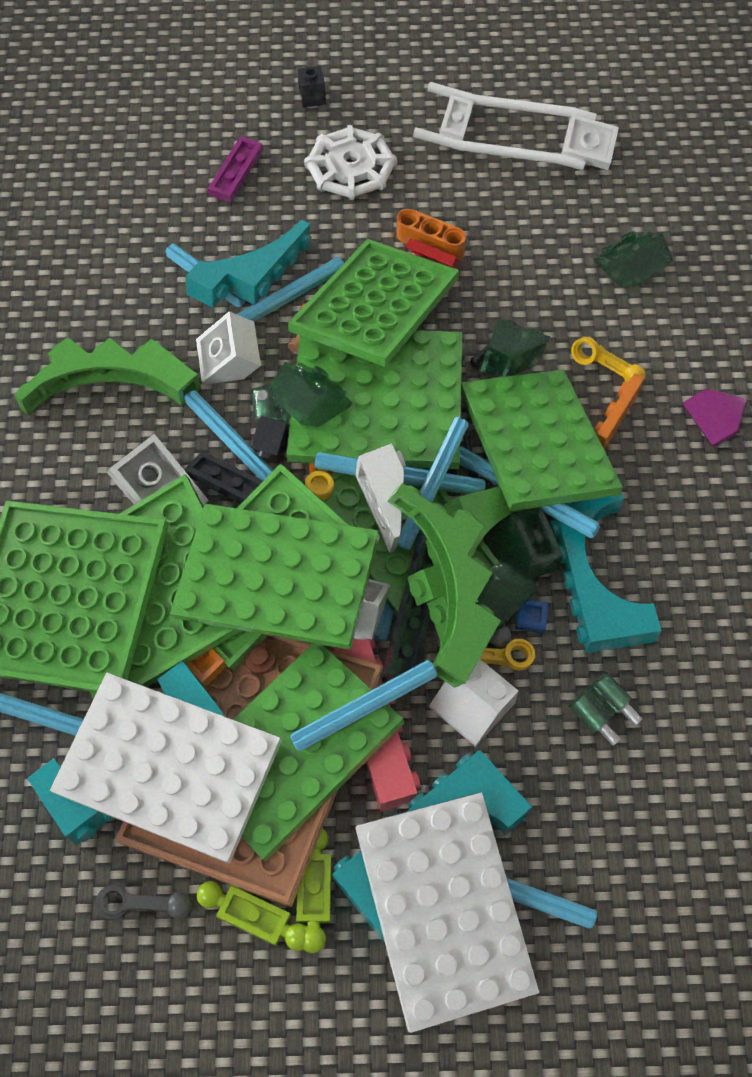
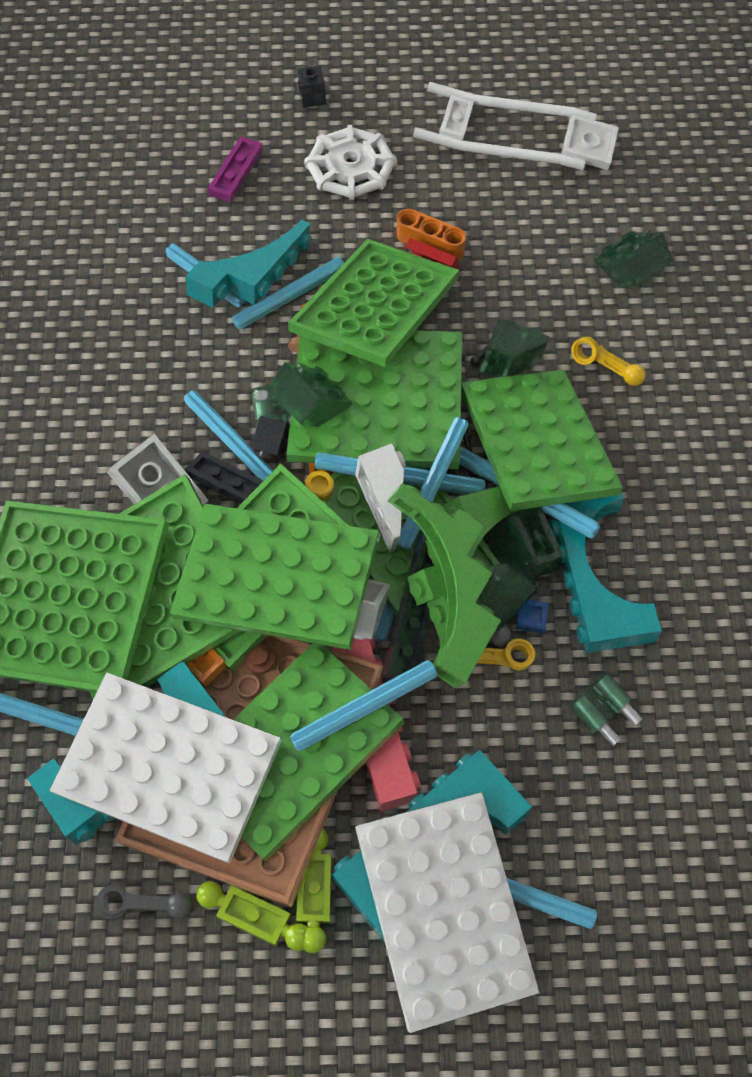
bright green arch [14,337,201,415] -> none
white slope [196,311,261,385] -> none
white slope [429,659,518,747] -> none
orange plate [594,373,644,450] -> none
magenta slope [683,389,747,448] -> none

